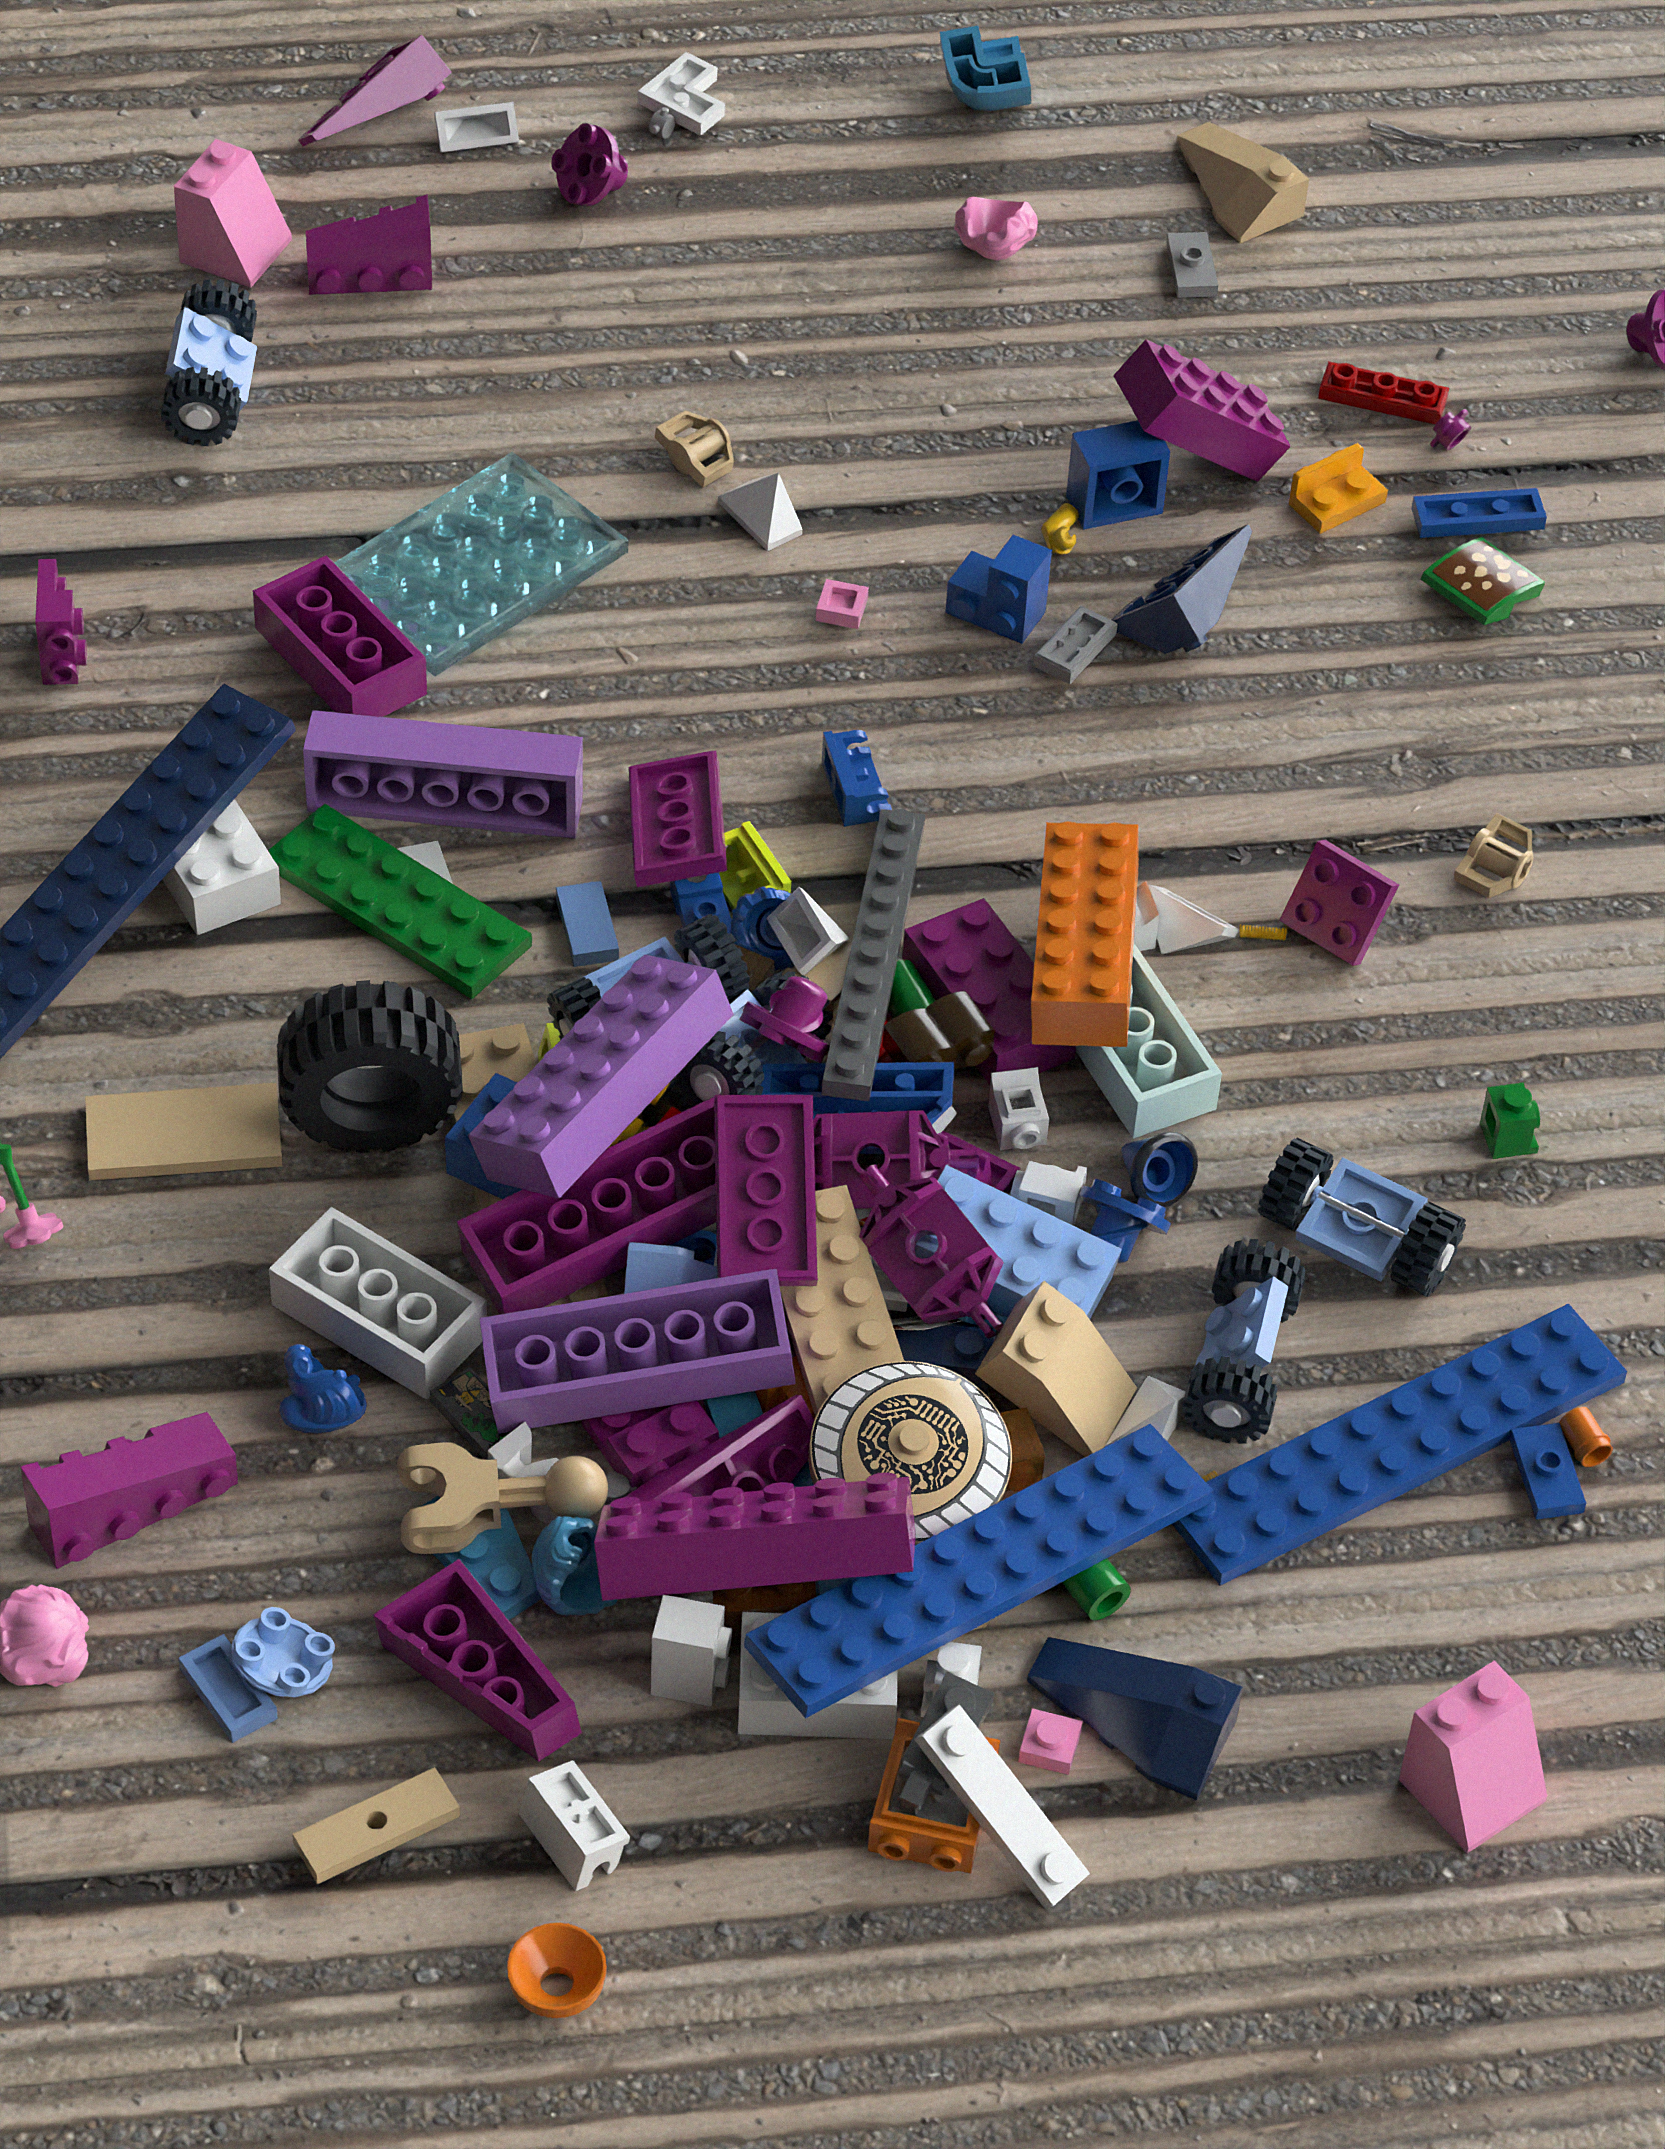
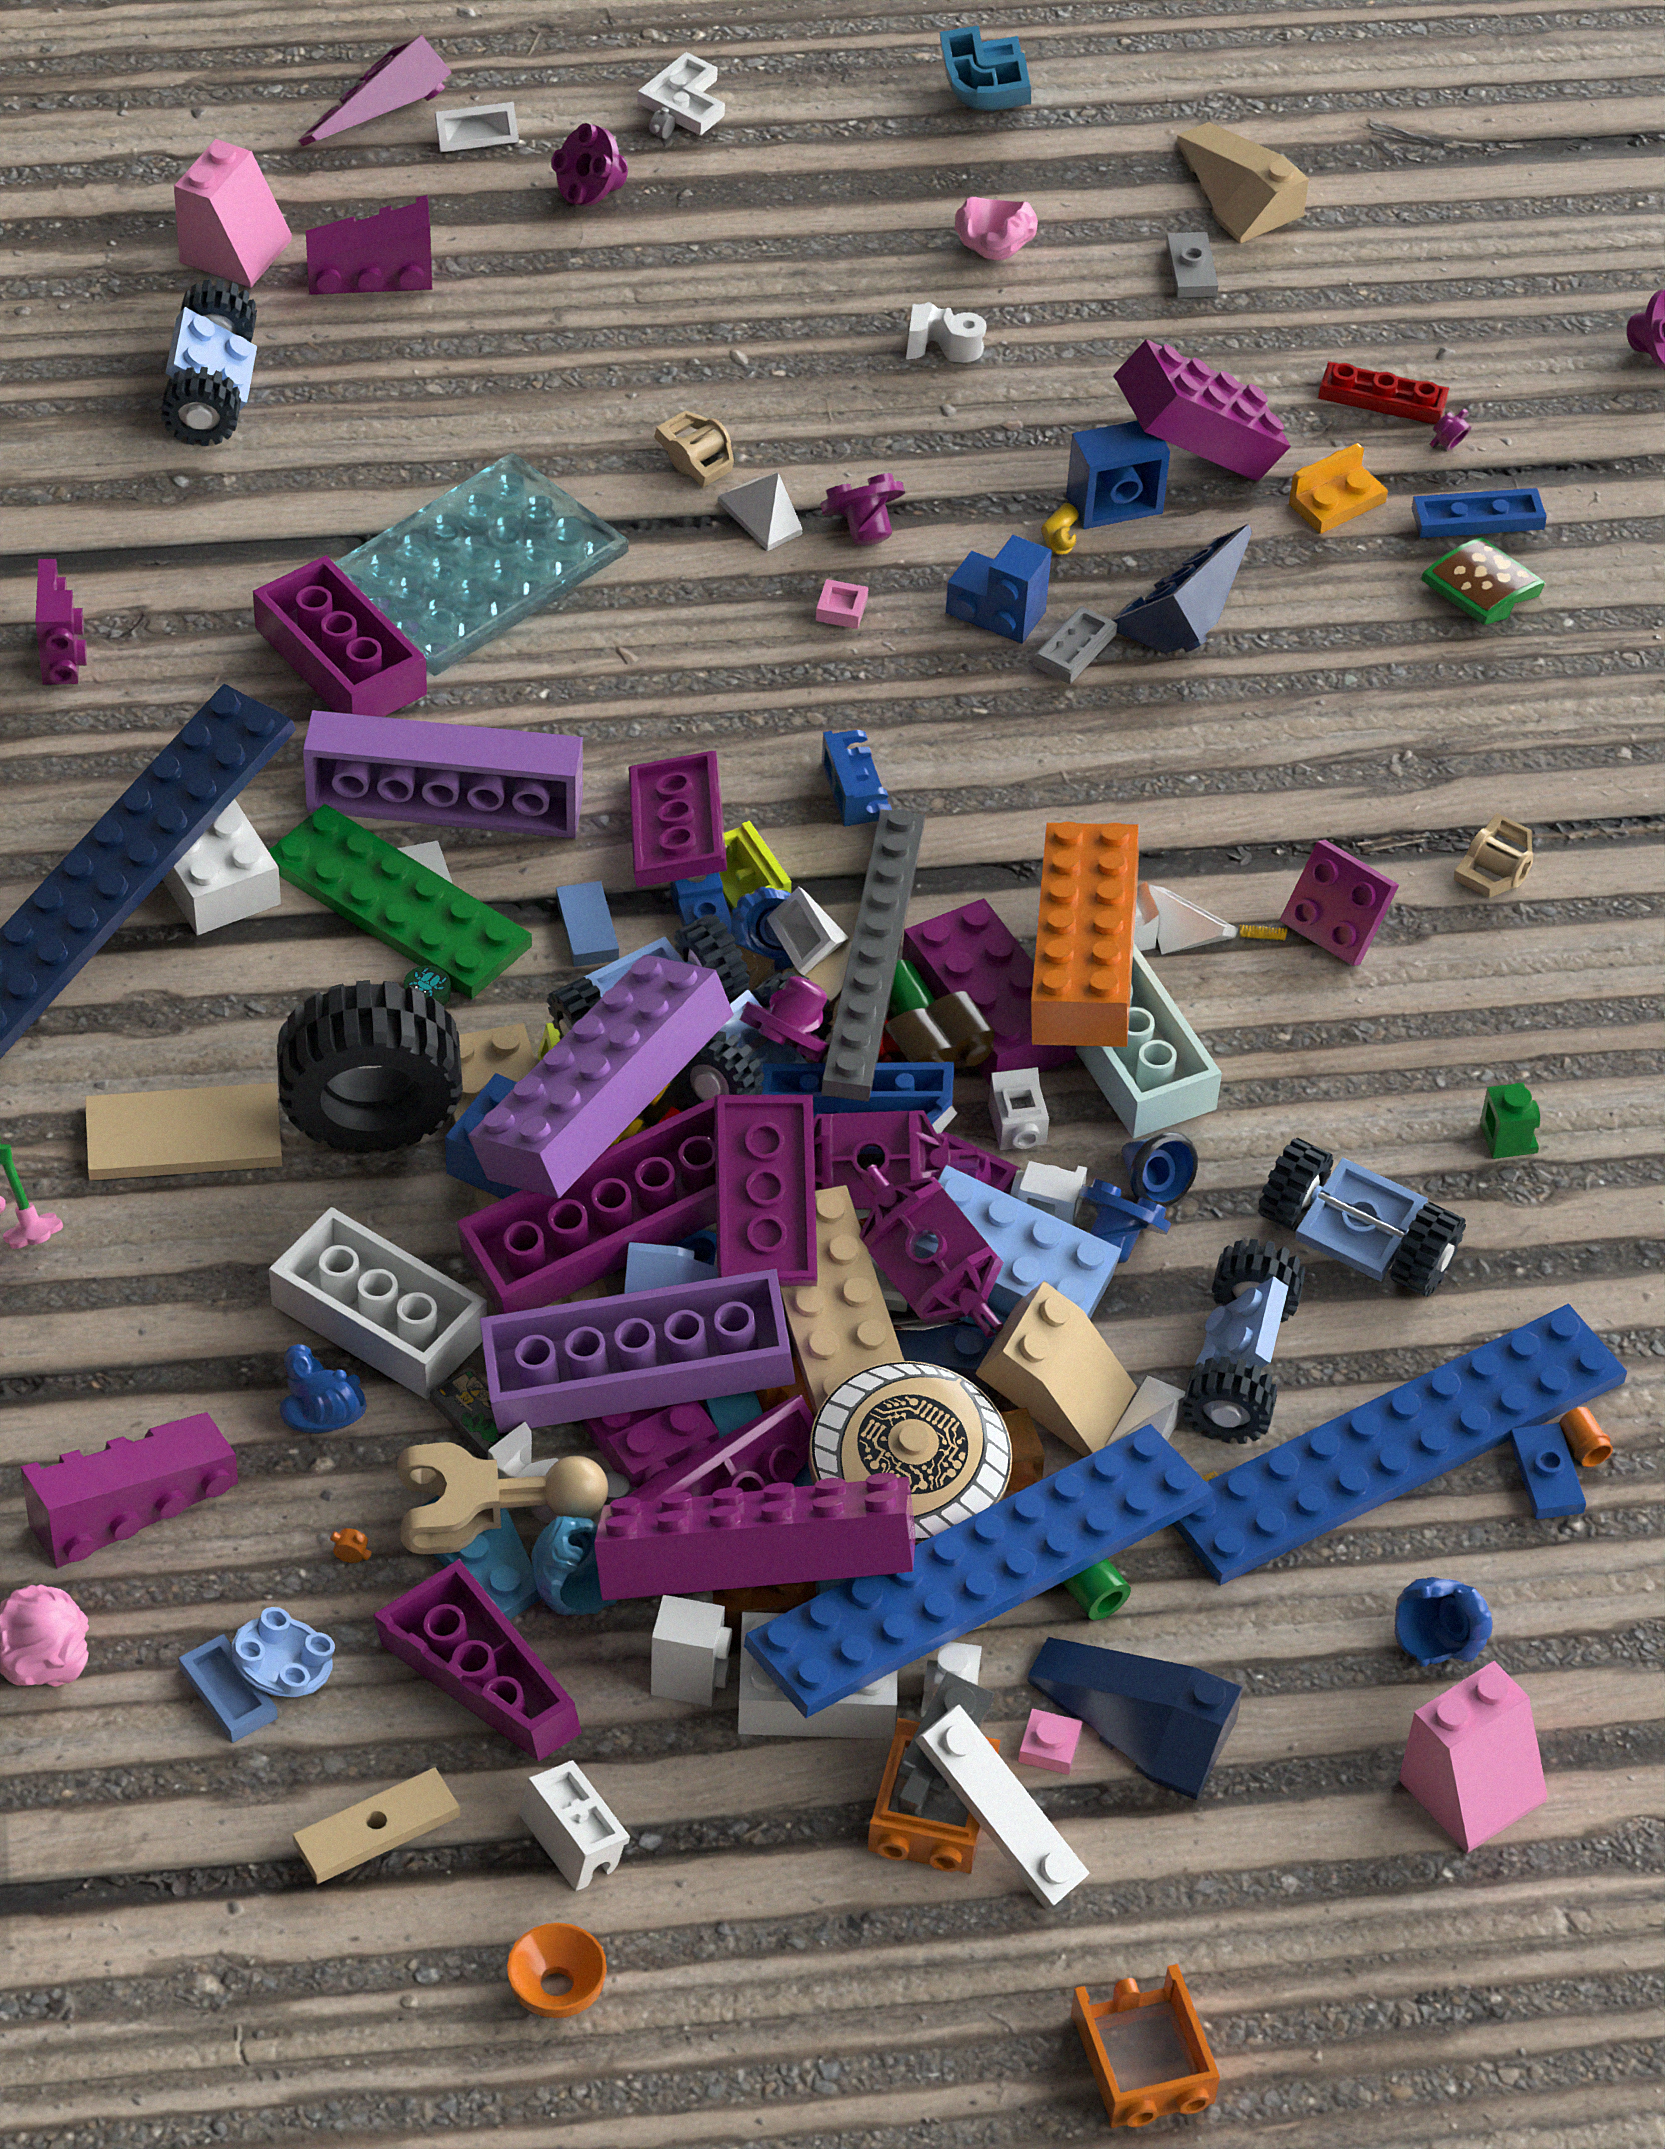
none -> orange piece [330,1528,372,1563]
none -> tile [404,965,451,1006]
none -> magenta plate [820,473,905,546]
none -> white leg [906,302,987,363]
none -> orange window [1071,1964,1220,2128]
none -> blue hair [1394,1577,1493,1667]

